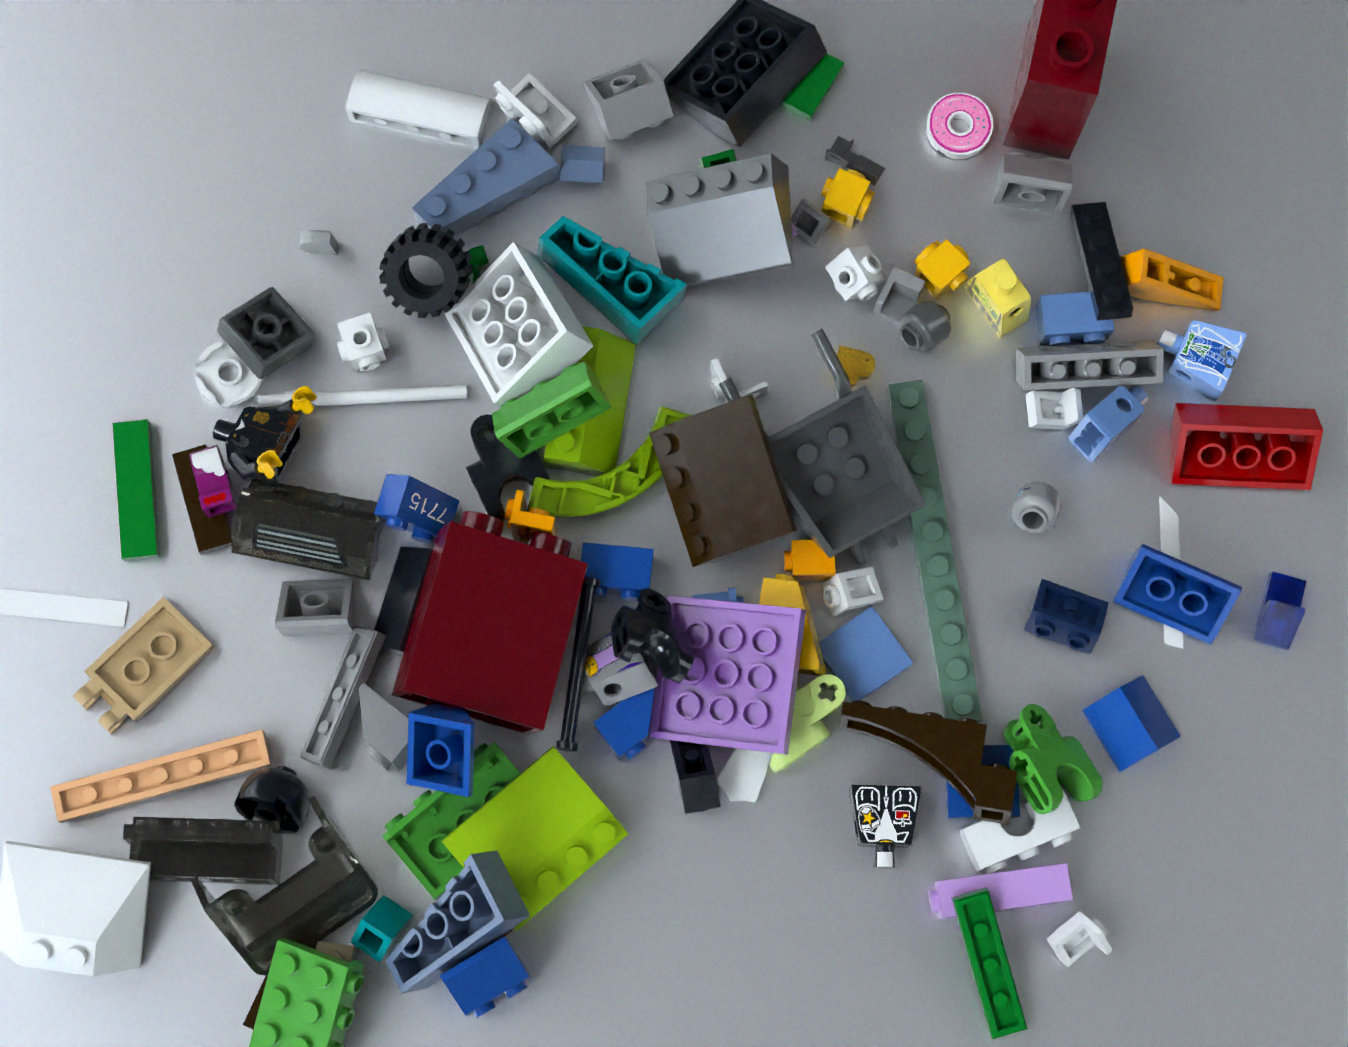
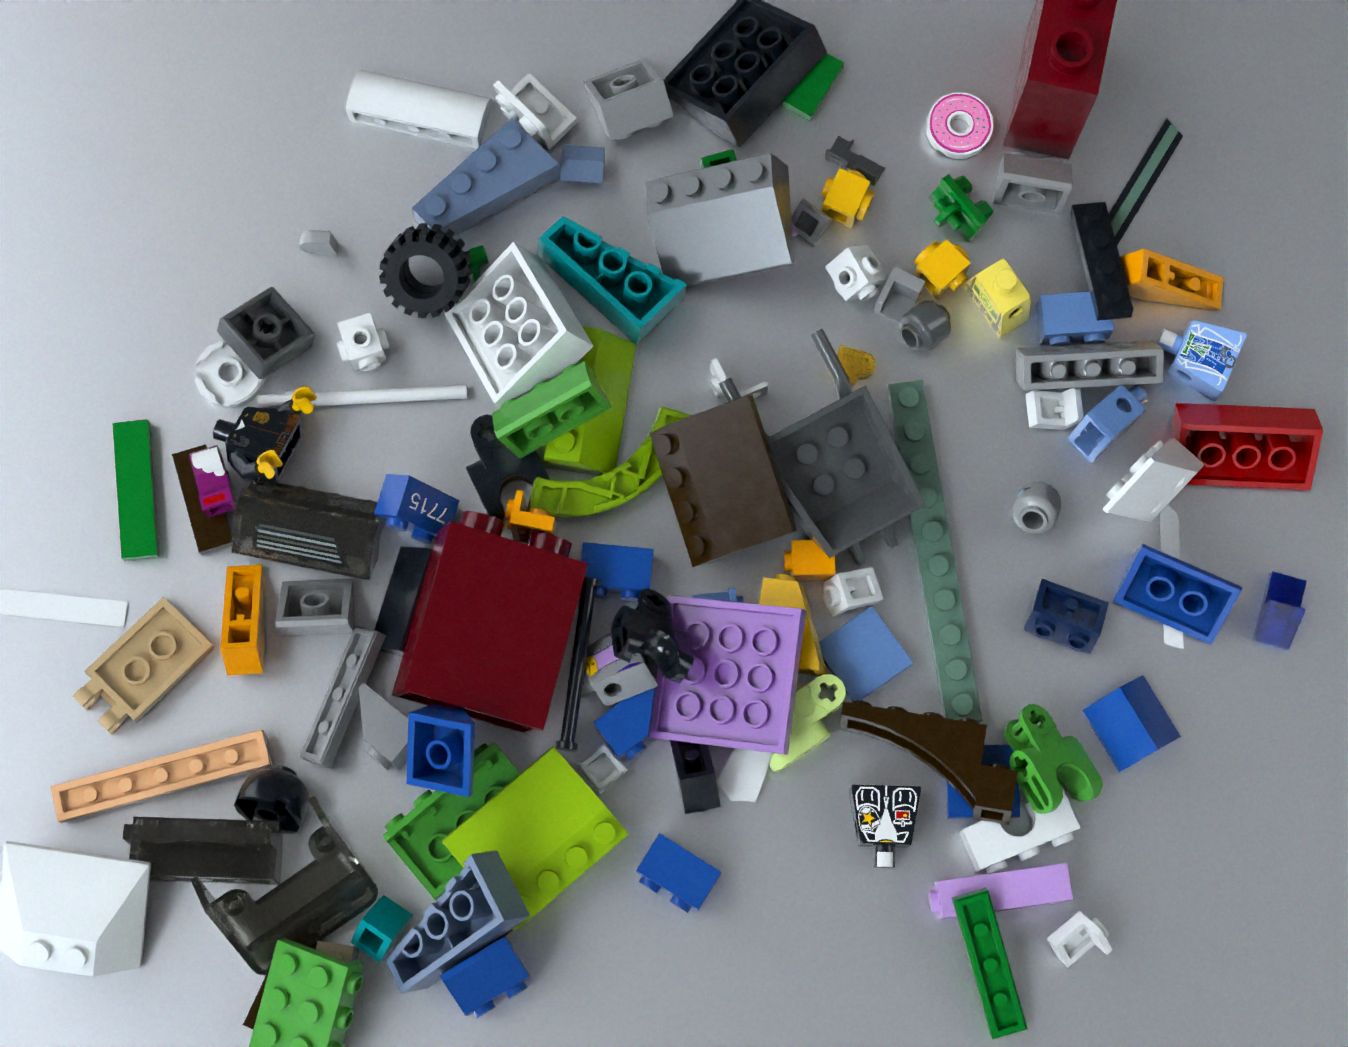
none -> light orange slope [220,564,265,676]
none -> white tile [577,743,628,794]
none -> blue brick [636,833,721,913]
none -> green hips [929,174,993,242]
none -> white slope [1103,437,1204,522]
none -> sticker [1109,118,1183,245]

